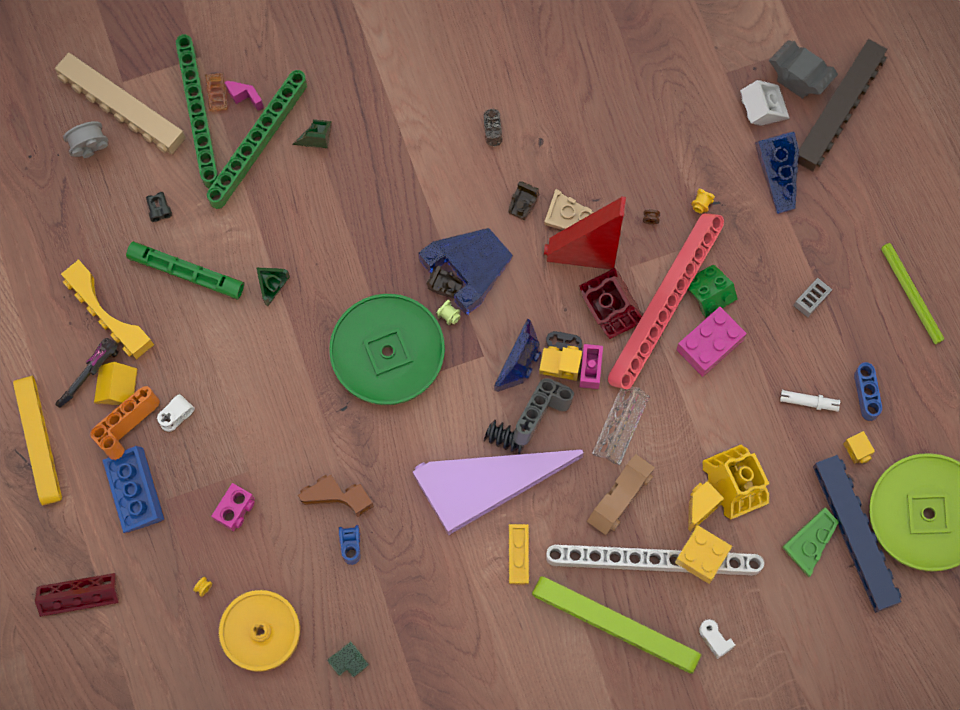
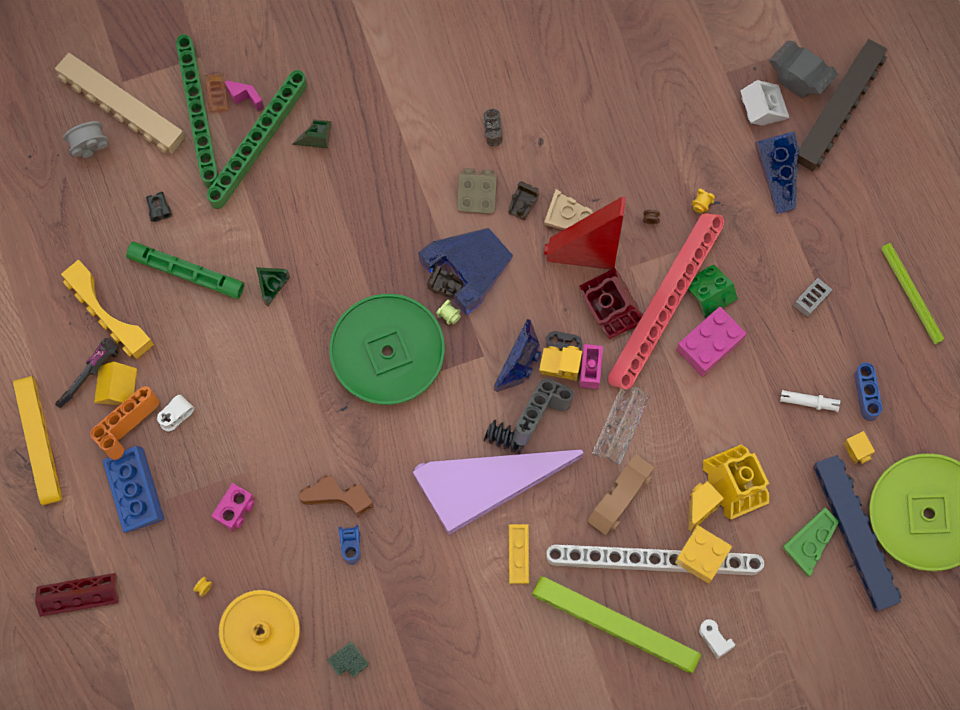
none -> dark tan bracket [457,168,498,213]

